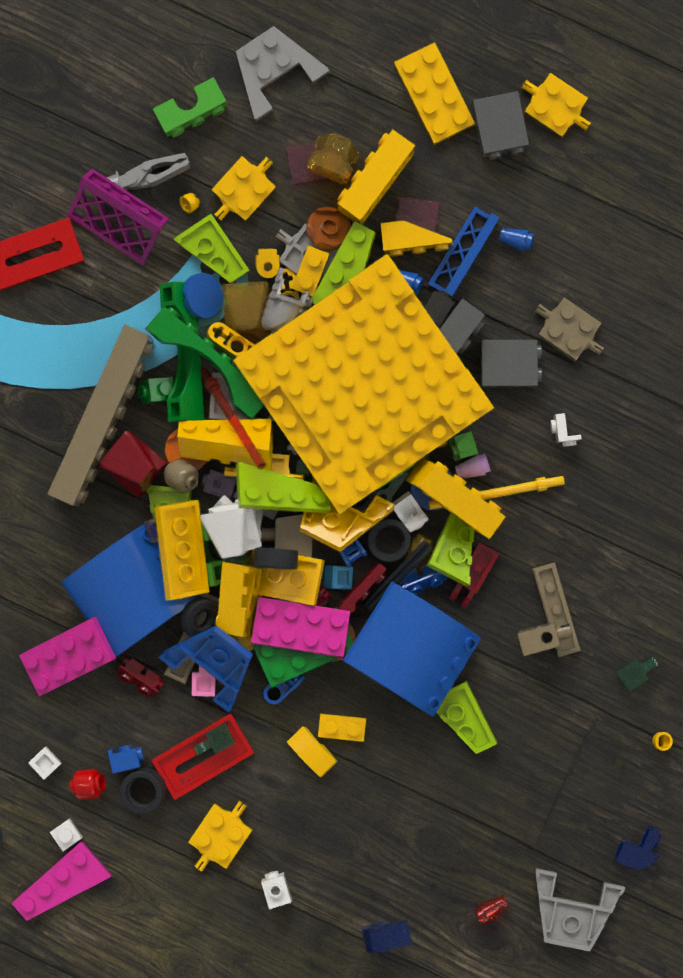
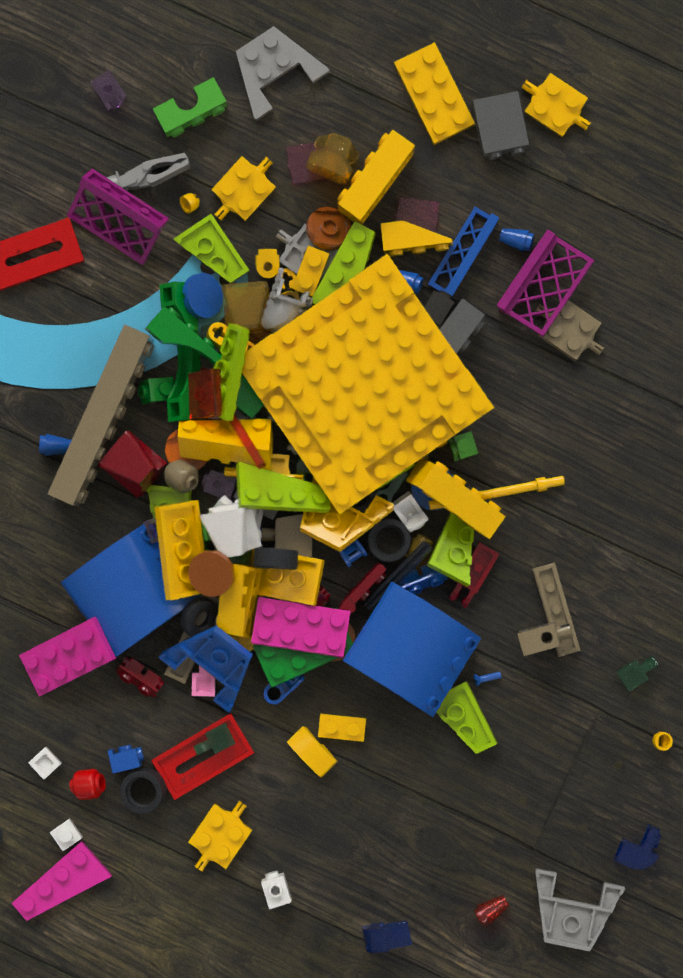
dark azure slope [324,565,353,590] -> none
lavender cone [455,454,491,478] -> none
dark grey brick [481,340,542,388] -> none
white bracket [550,413,582,447] -> none
none -> blue cone [39,434,72,456]
none -> clear purple brick [90,70,126,110]
none -> clear red plate [188,369,222,420]
none -> dark orange tile [188,550,235,597]
none -> lime wing [200,323,249,421]
none -> blue piece [473,671,502,687]
none -> magenta fence [497,229,594,337]

